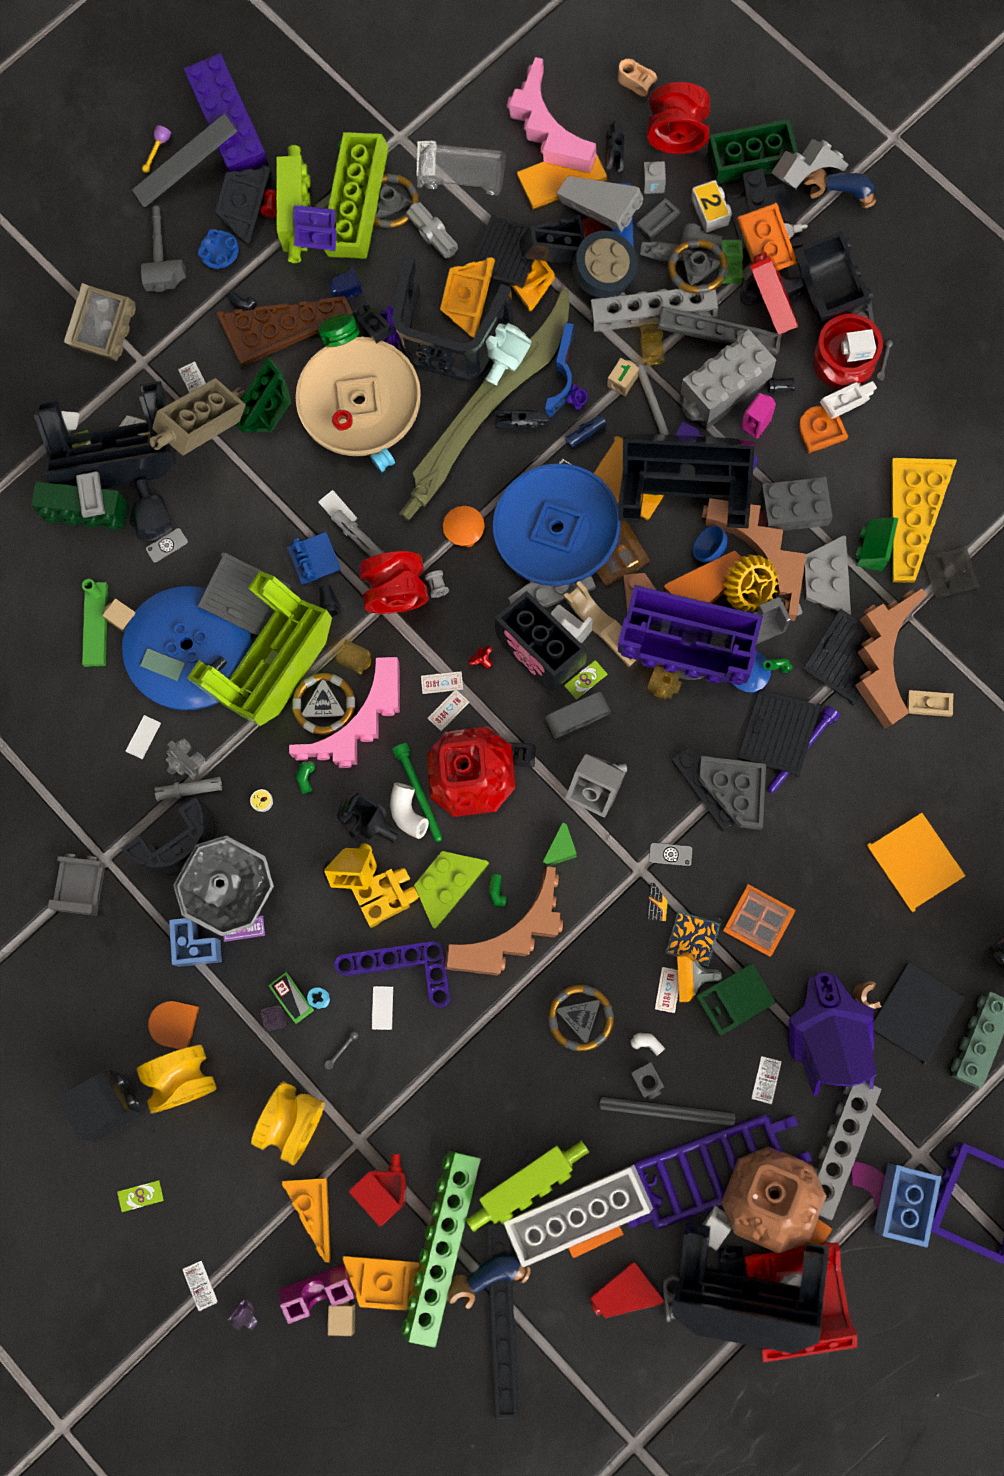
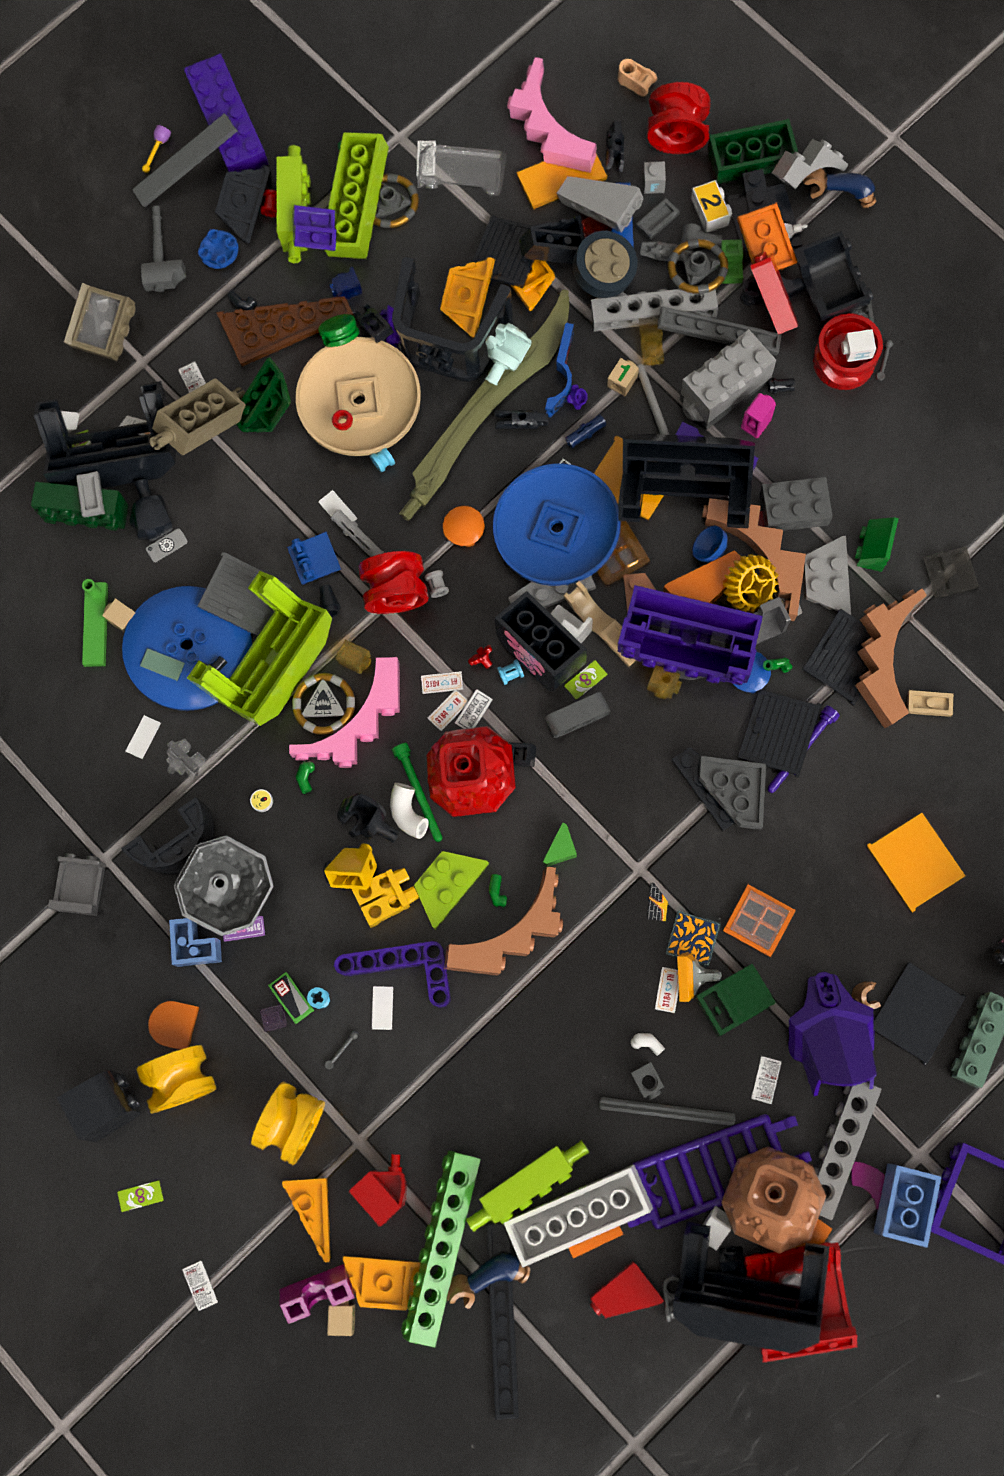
light grey pin [155,776,222,801] -> none
clear purple tile [230,1299,258,1330] -> none
light grey piece [407,202,458,258] -> none
piece [548,985,614,1051] -> none
light grey piece [565,754,627,818] -> none
light grey sticker [649,843,692,866] -> none
orange tile [799,406,848,453] -> none
white hinge [820,381,877,419] -> none
yellow wing [891,458,957,583] -> none
none -> white sticker [455,689,493,729]
none -> medium azure bush [497,659,524,685]

